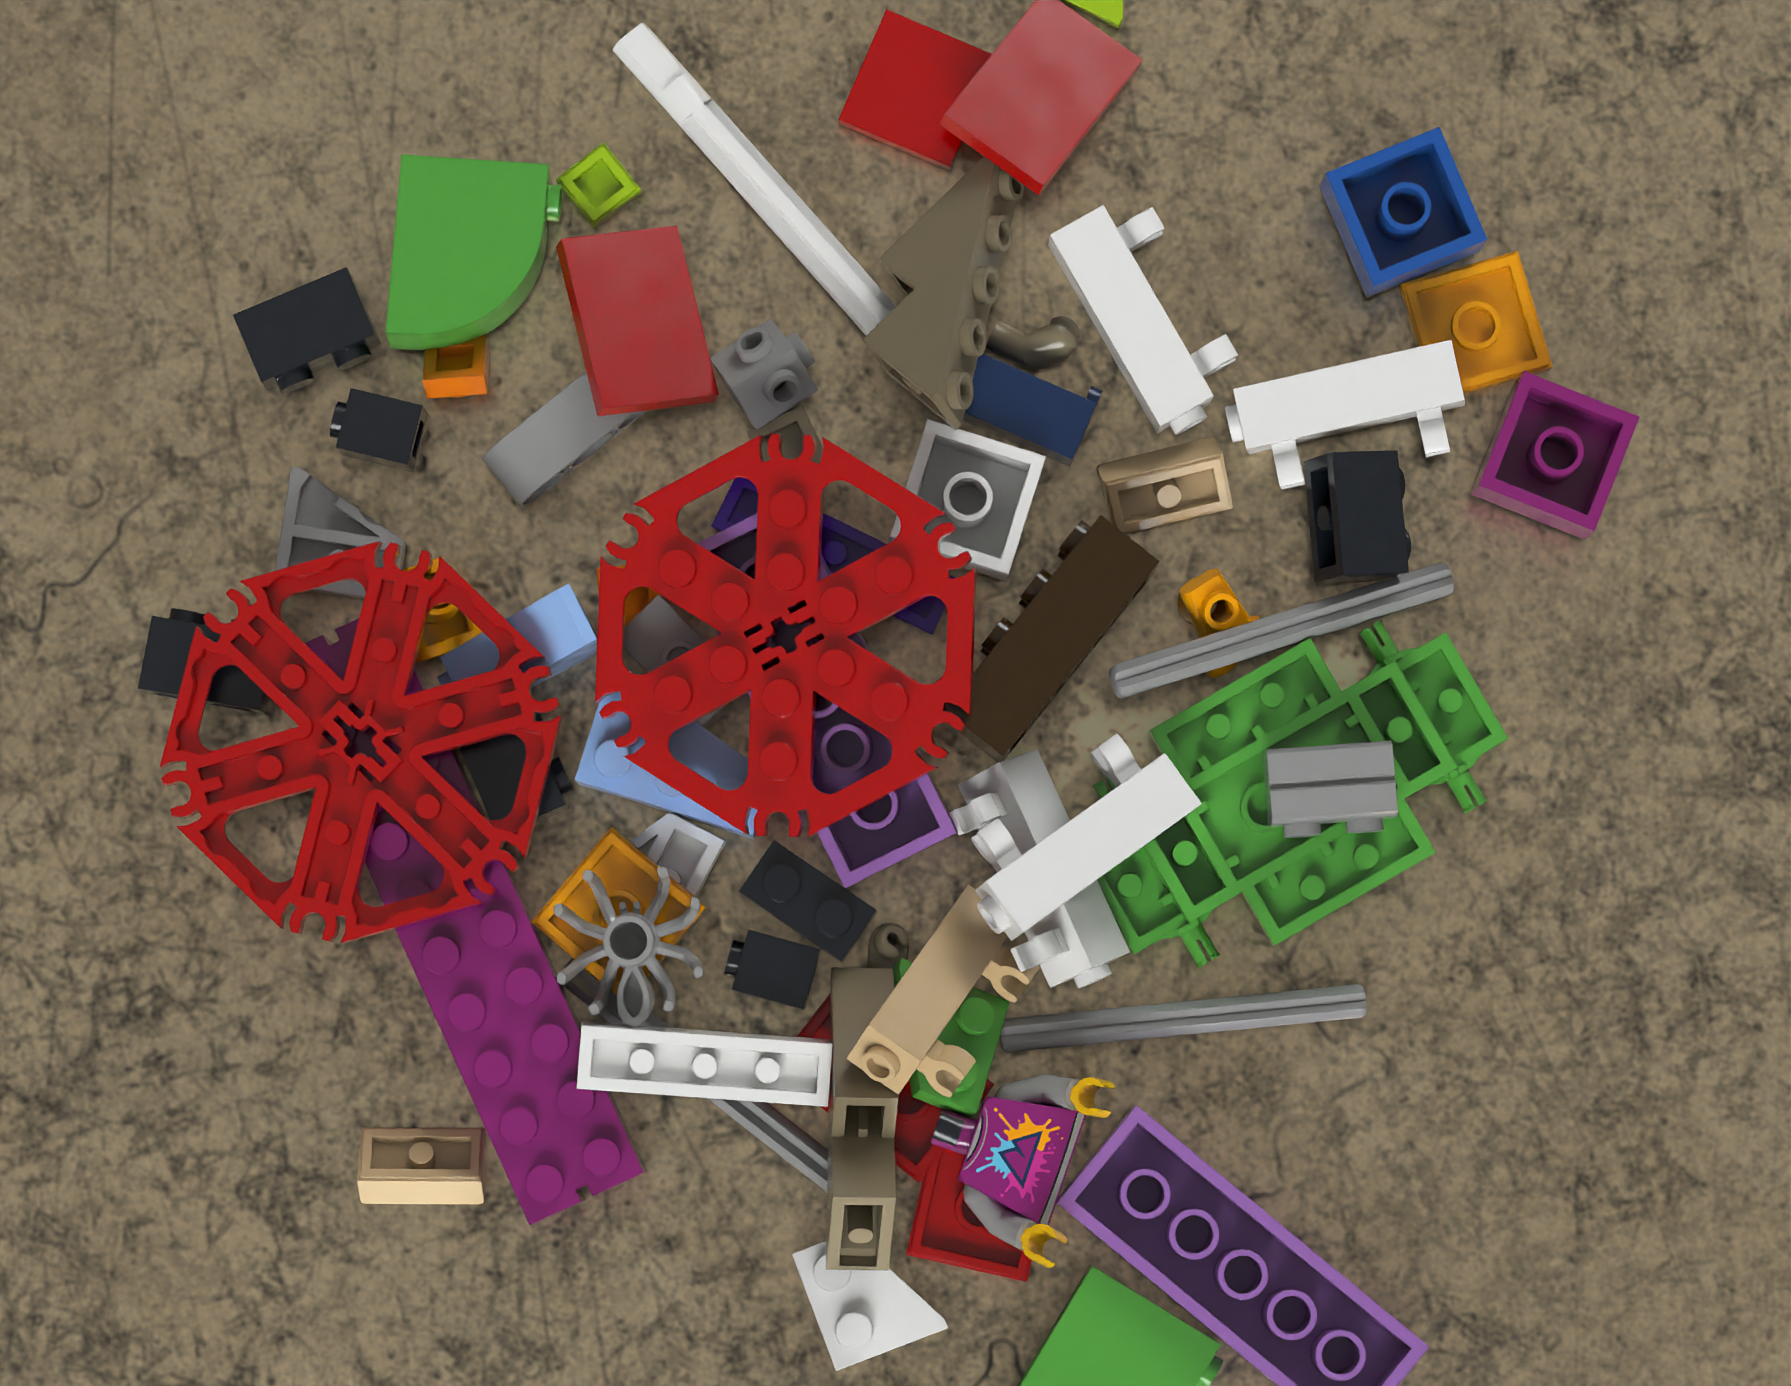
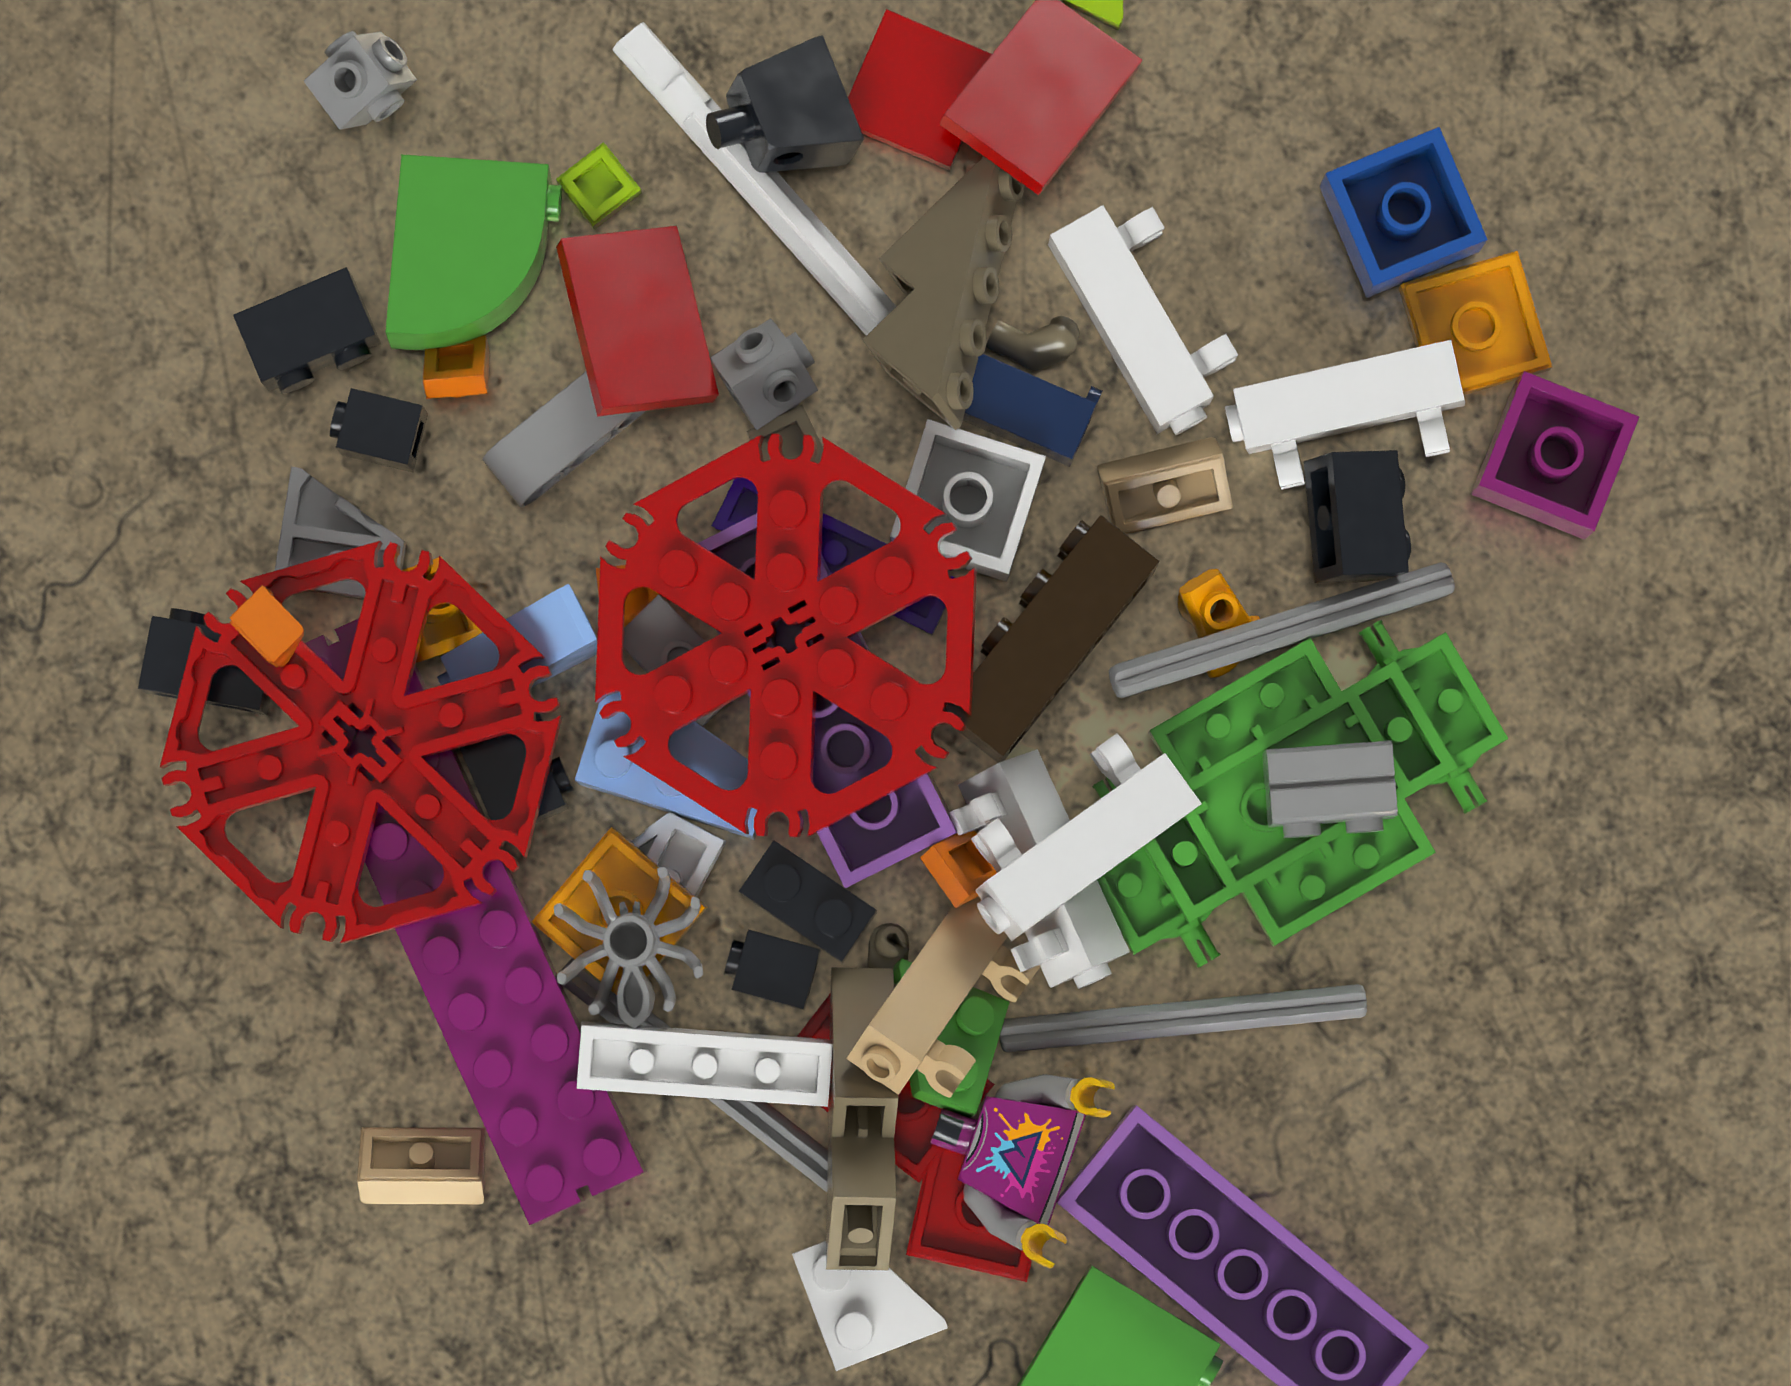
none -> orange slope [229,585,304,667]
none -> light grey brick [304,31,417,130]
none -> black torso [706,35,864,173]
none -> orange plate [920,830,997,908]

